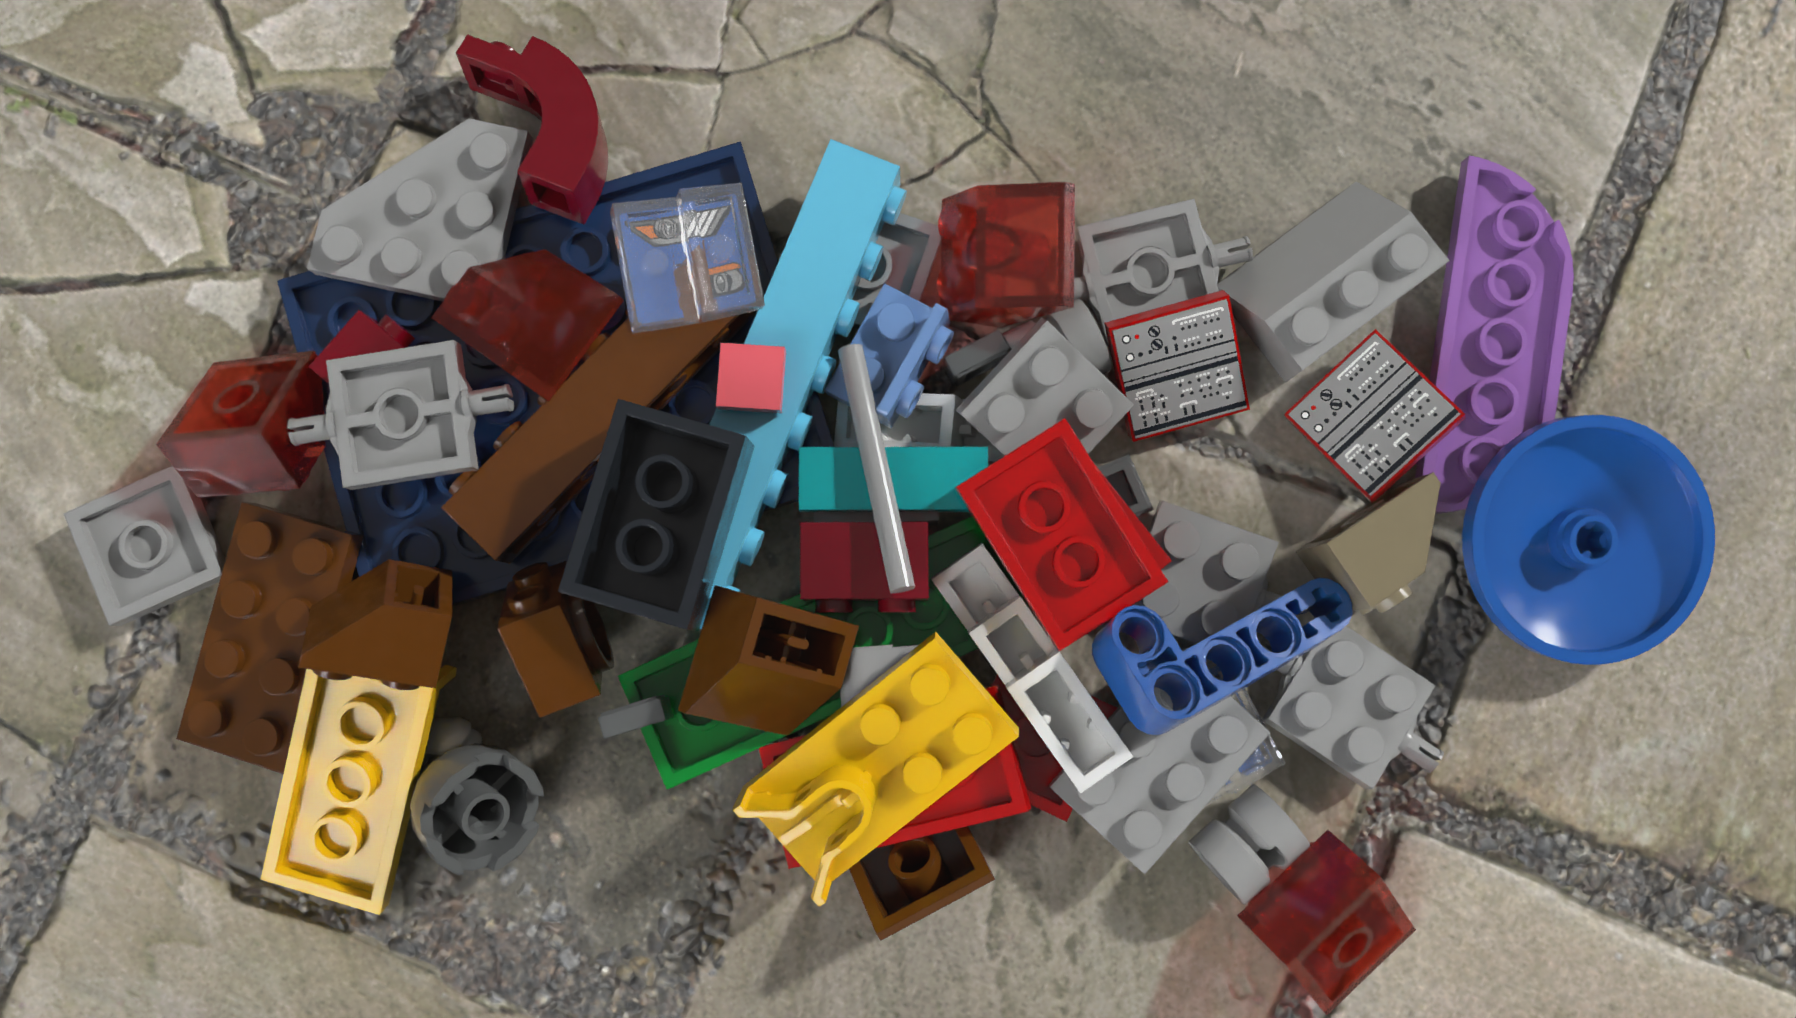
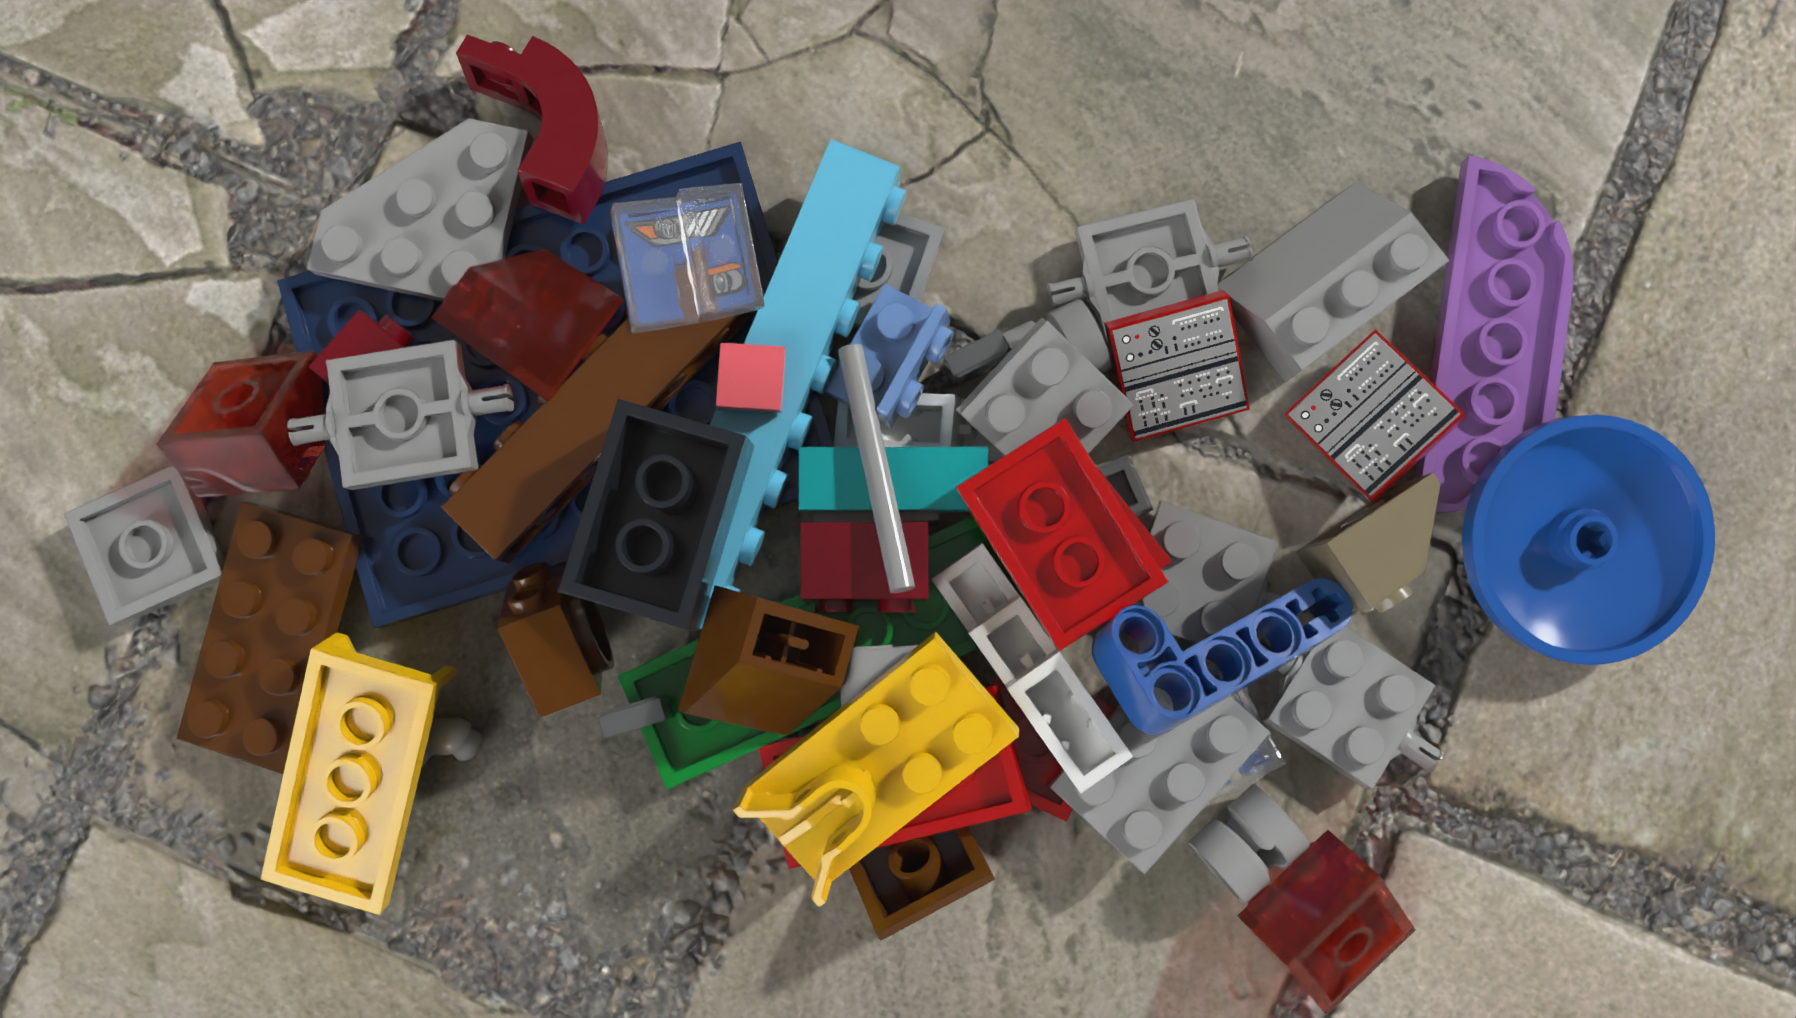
reddish brown slope [298,559,452,690] -> none
dark grey cylinder [410,743,544,875] -> none
clear red slope [937,182,1075,328] -> none

